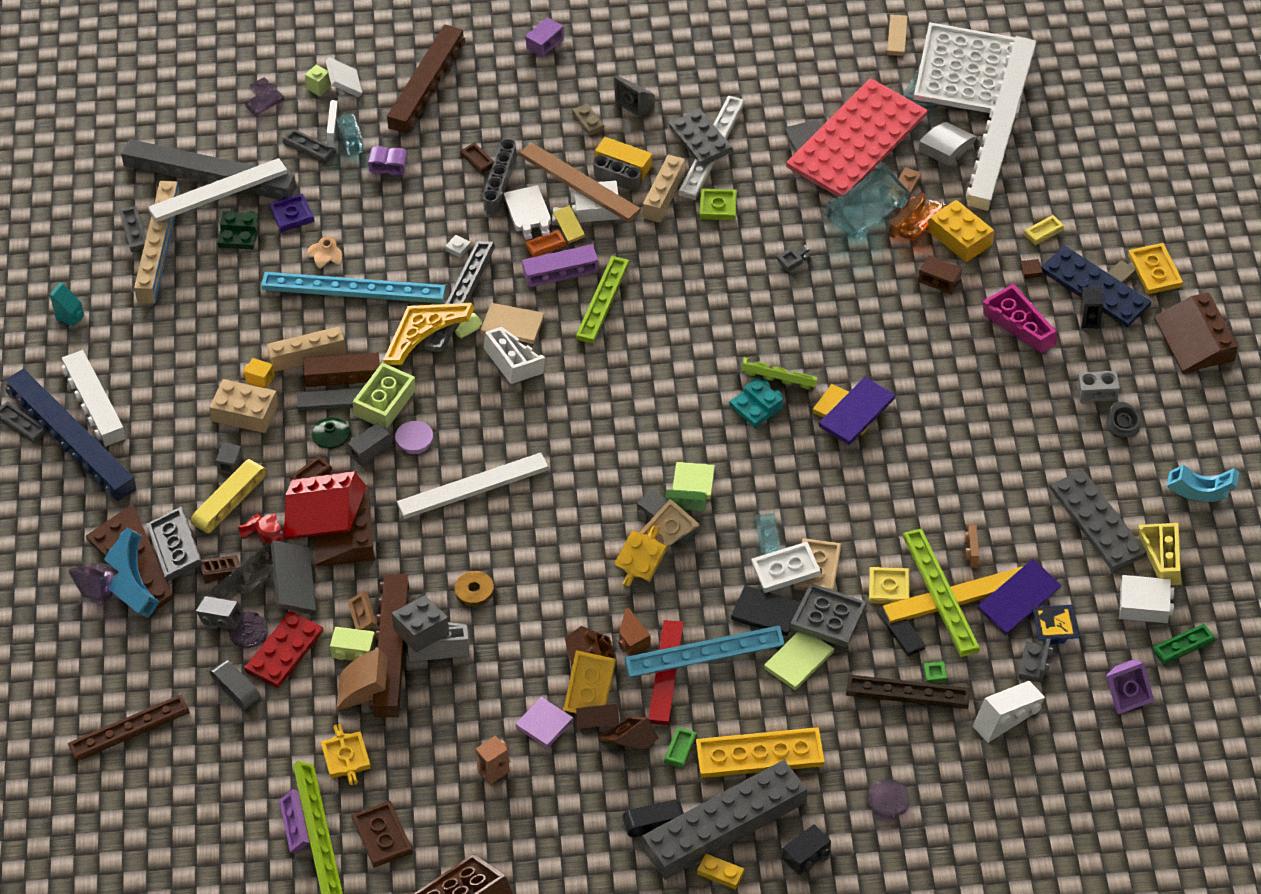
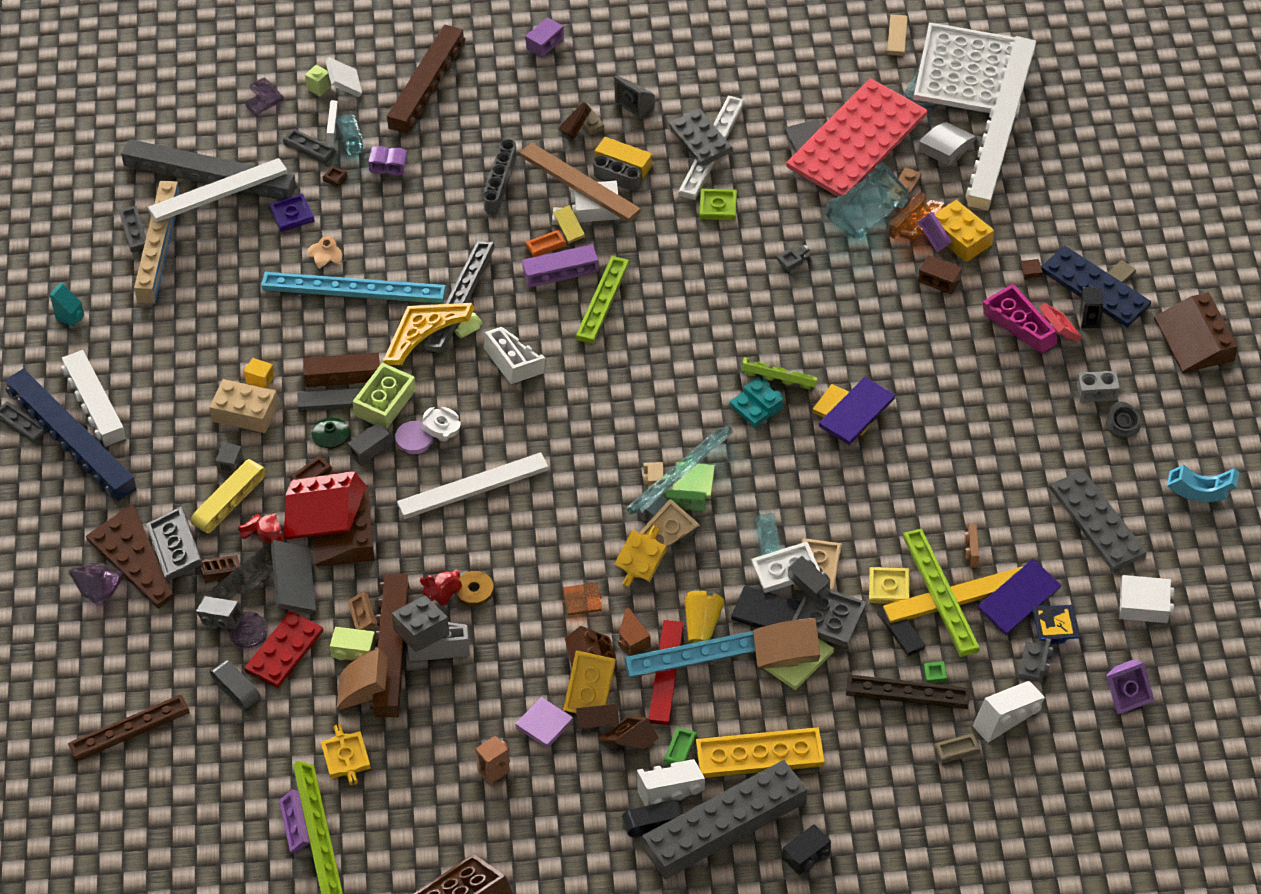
dark azure arch [104,527,160,618] -> none
dark green plate [217,209,260,250] -> none
tan brick [267,326,346,372] -> none
reddish brown tile [351,801,413,868] -> none
white plate [445,235,471,258] -> none
reddish brown tile [460,142,494,174] -> none
tan tile [481,303,545,344] -> none
white tile [503,185,551,240] -> none
tan brick [643,155,685,223] -> none
yellow plate [697,854,744,890] -> none
clear purple tile [868,779,910,819] -> none
light yellow tile [1024,215,1064,246] -> none
yellow plate [1128,243,1183,295] -> none
light yellow wedge [1138,523,1181,585] -> none
green tile [1152,624,1215,665] -> none
none -> reddish brown tile [323,165,348,187]
none -> red animal [420,570,462,606]
none -> white plate [422,407,461,442]
none -> reddish brown slope [558,102,591,139]
none -> clear orange piece [563,583,602,616]
none -> clear light blue tile [627,426,733,515]
none -> white wedge [637,759,705,806]
none -> tan brick [643,462,664,493]
none -> yellow cone [684,591,724,644]
none -> medium nougat slope [753,618,821,669]
none -> dark grey brick [788,556,830,602]
none -> medium lavender tile [918,212,952,252]
none -> dark tan tile [934,733,980,764]
none -> coral plate [1039,303,1083,342]

